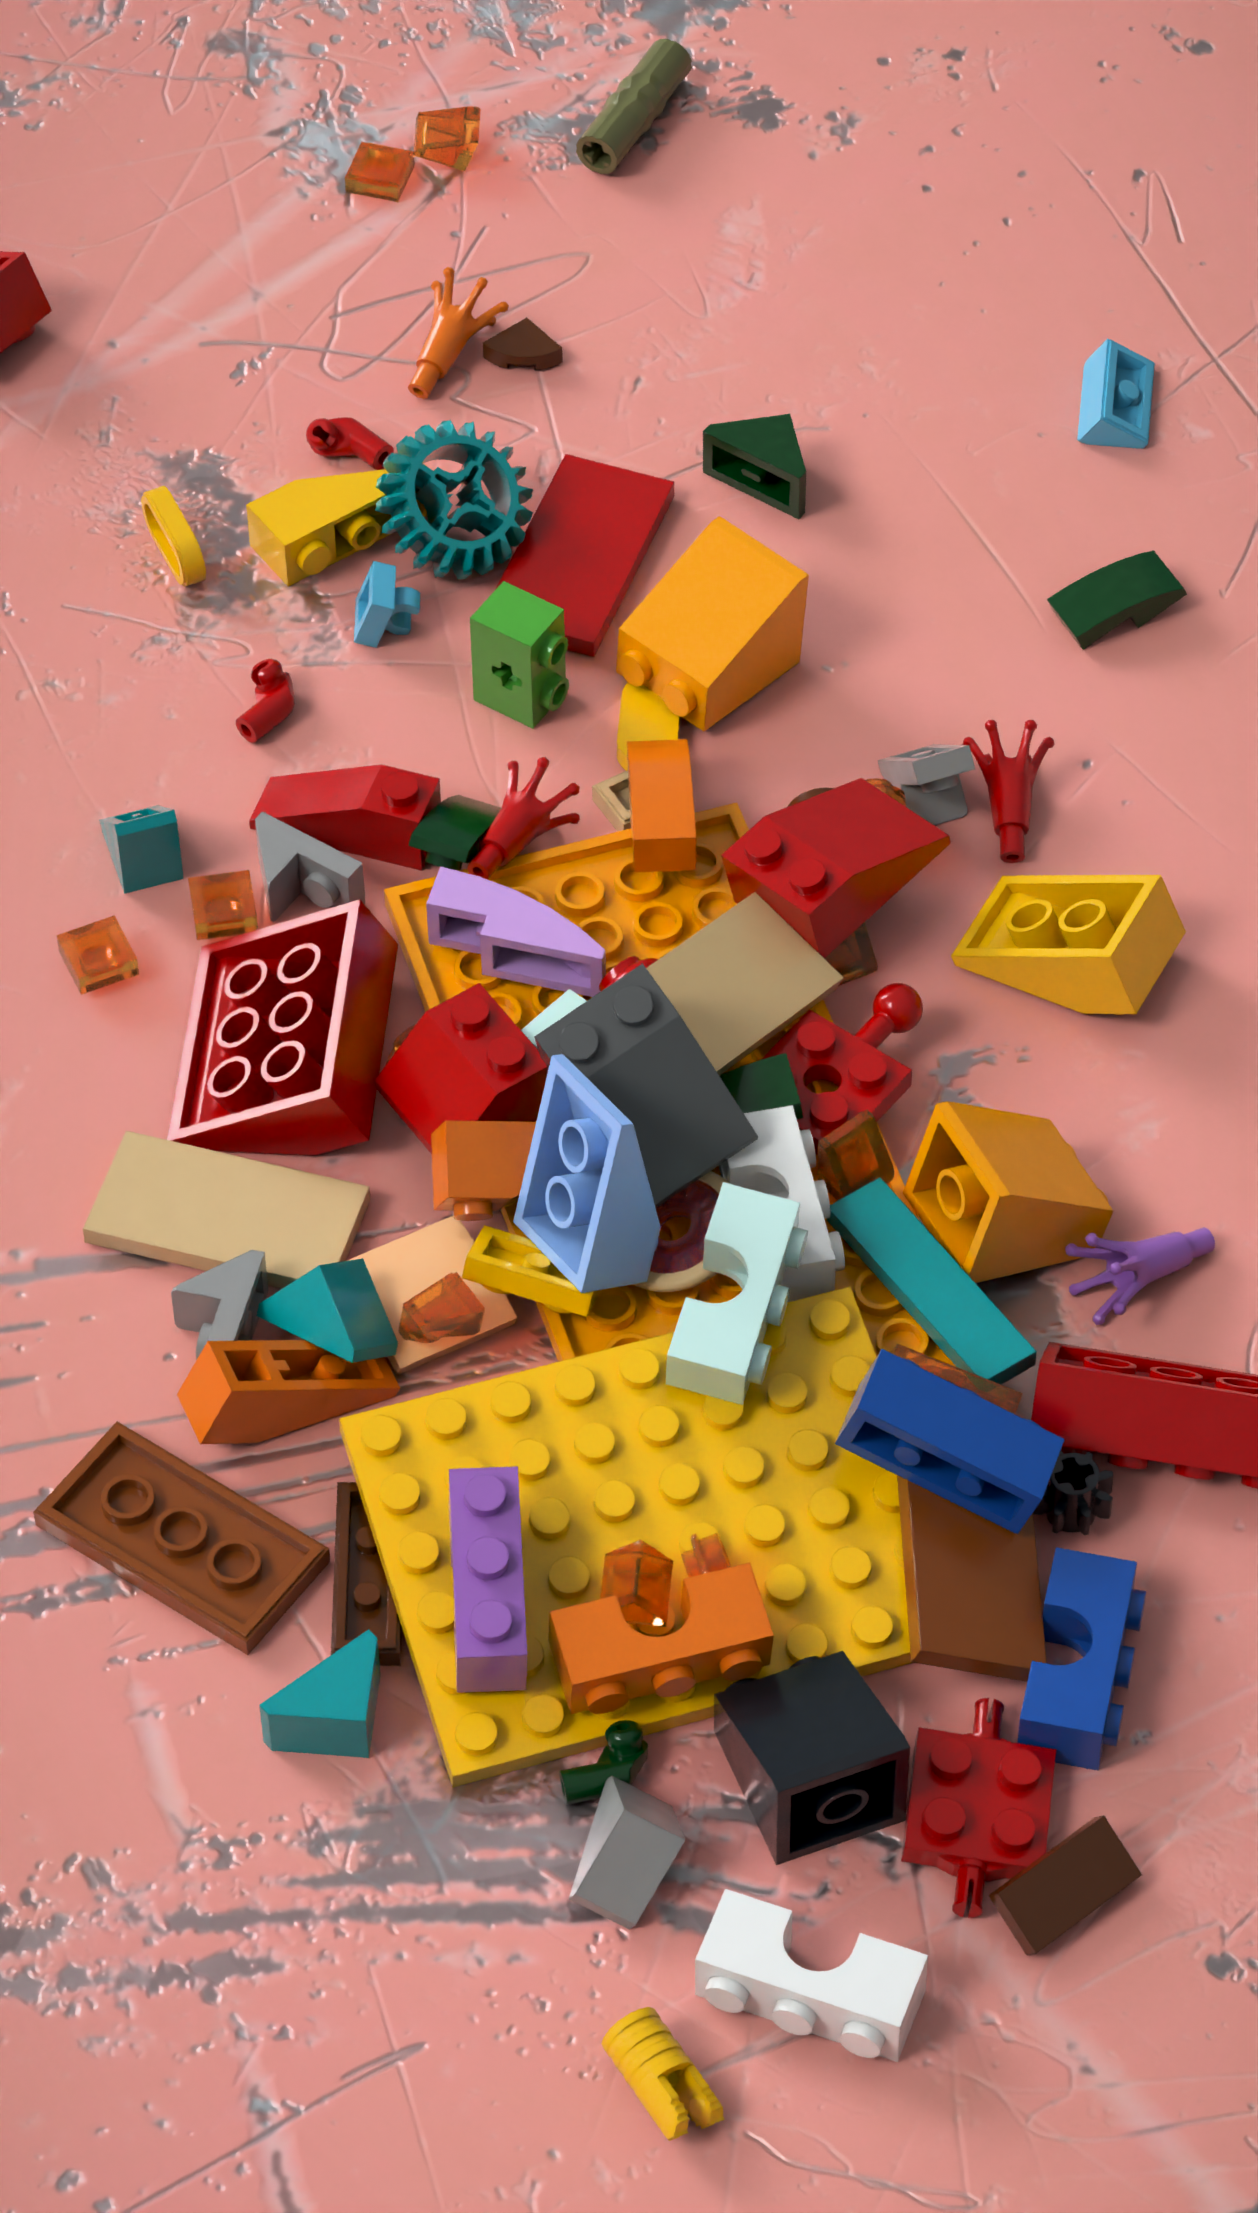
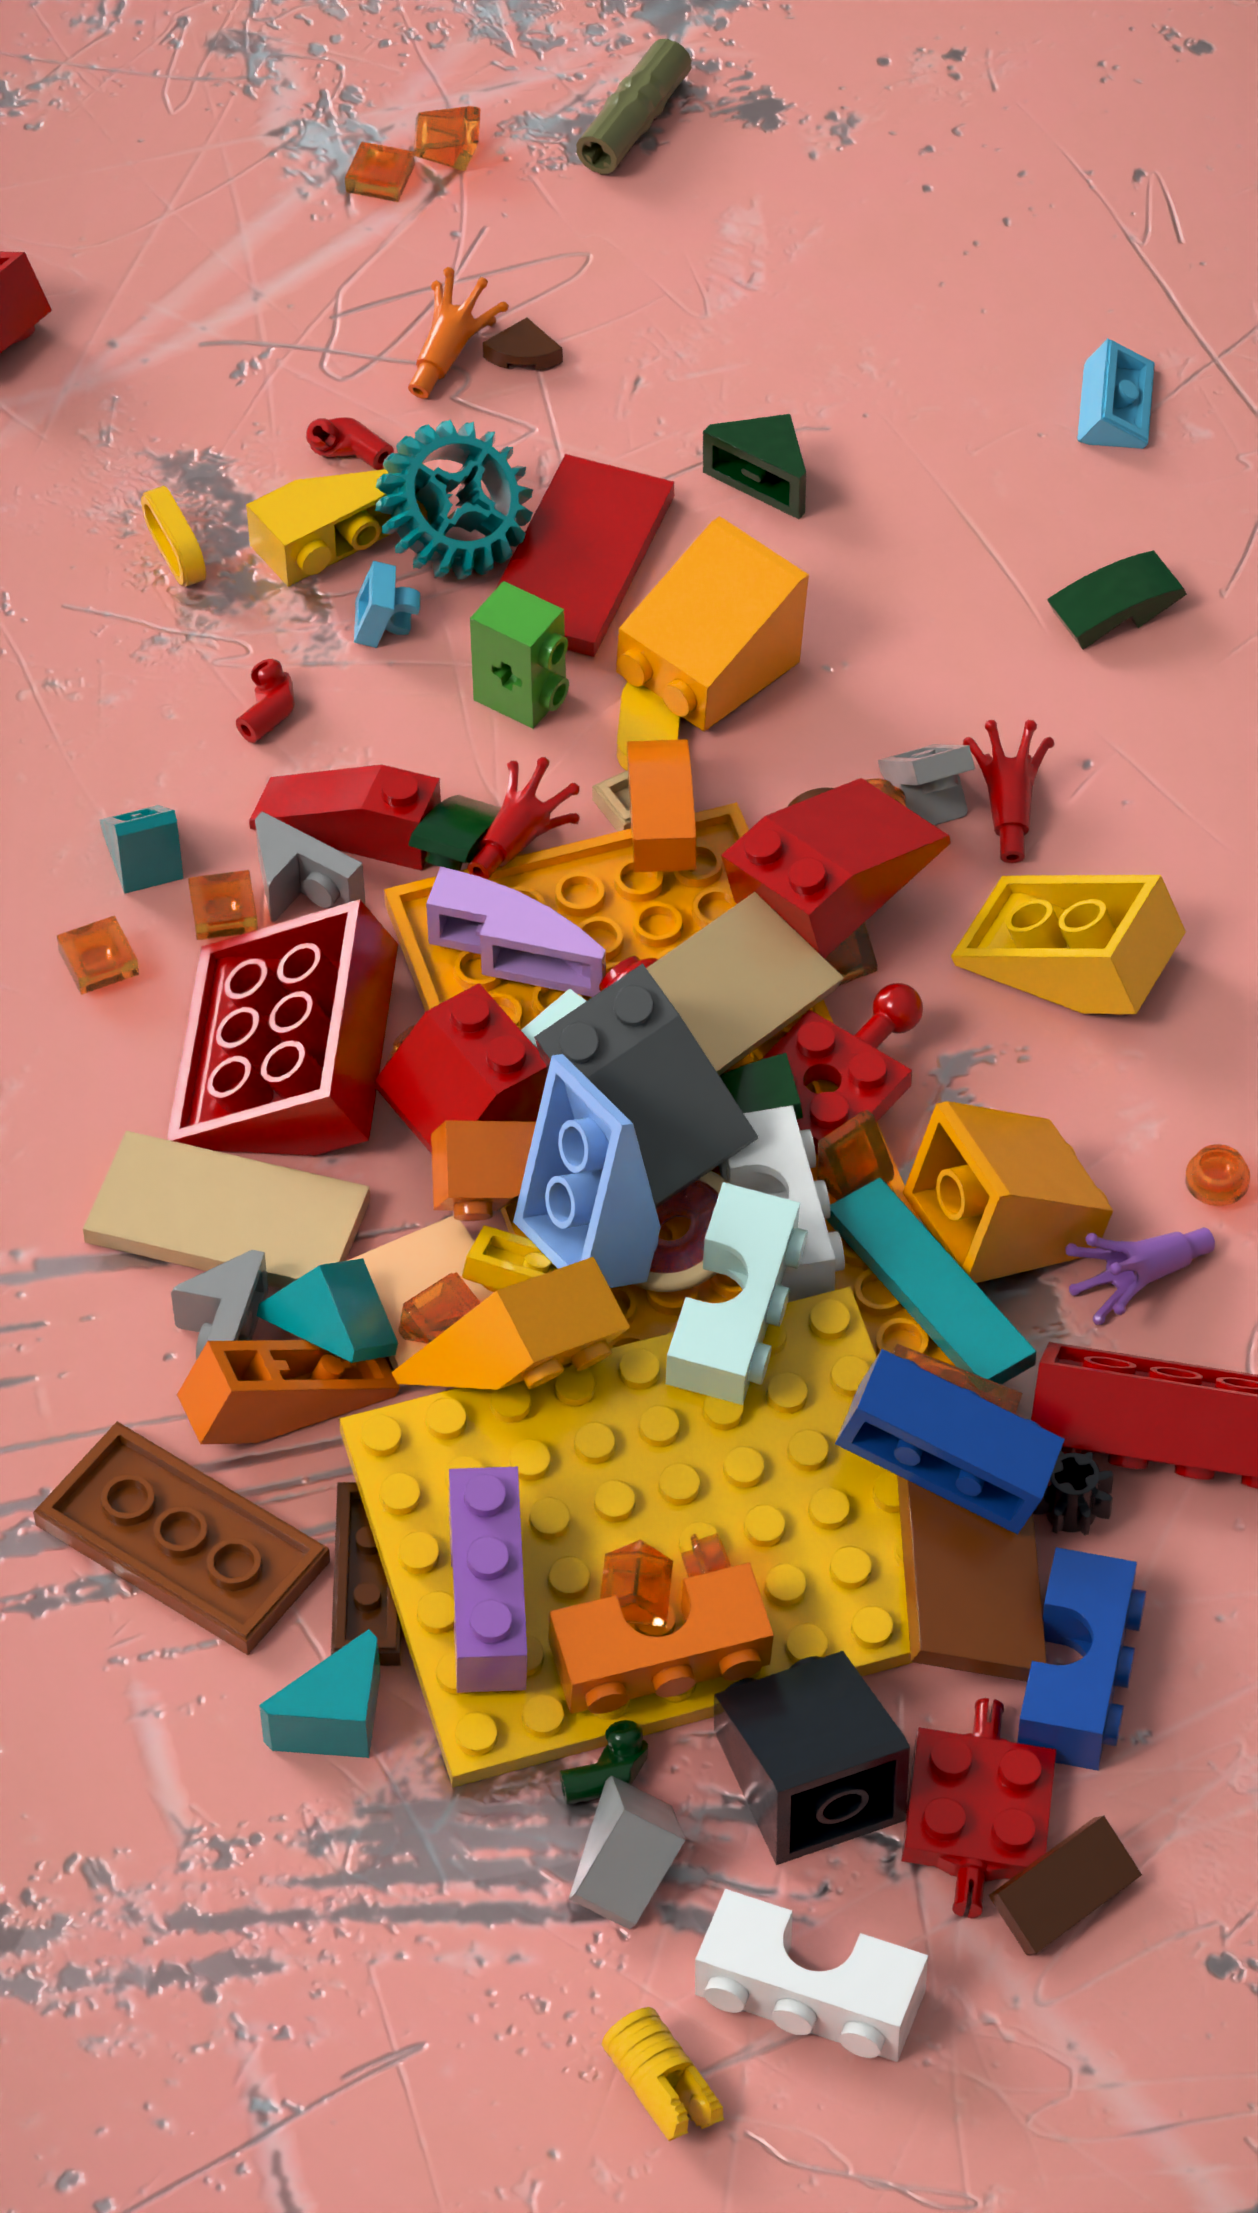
none -> light orange slope [391,1256,630,1390]
none -> clear orange plate [1185,1144,1250,1206]

